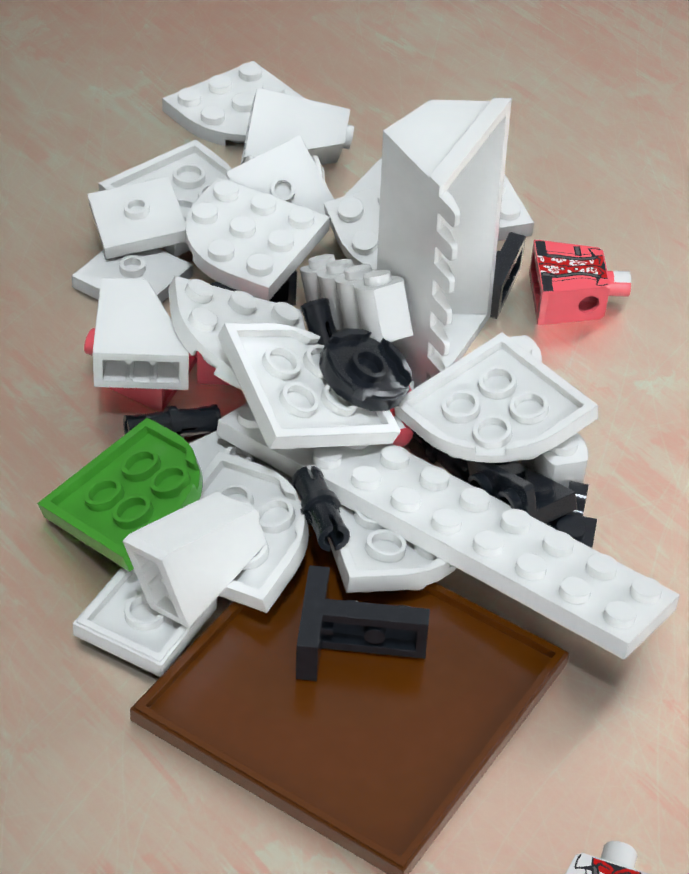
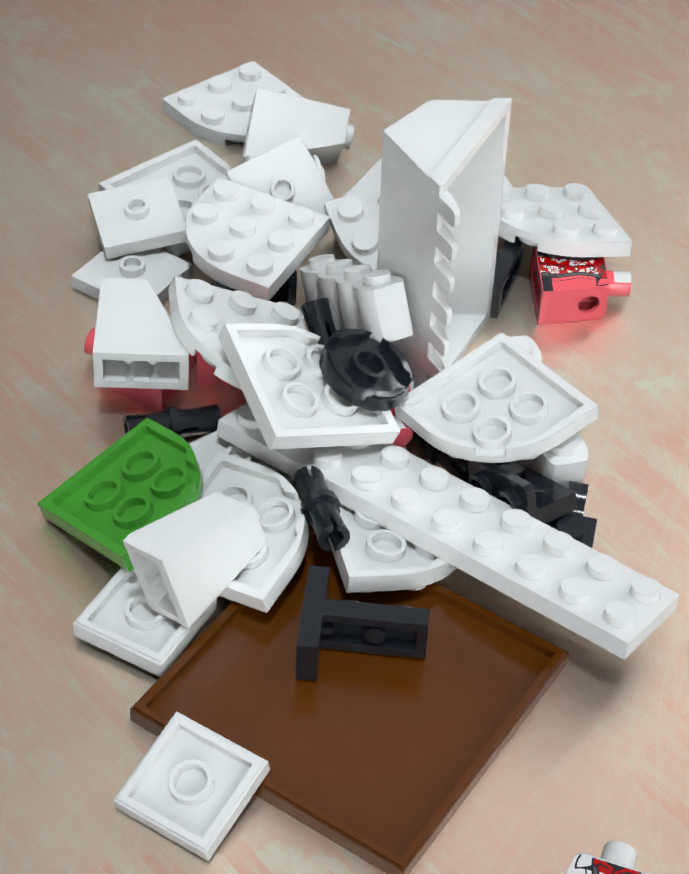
none -> white plate [113,711,270,861]
none -> white plate [498,183,633,257]

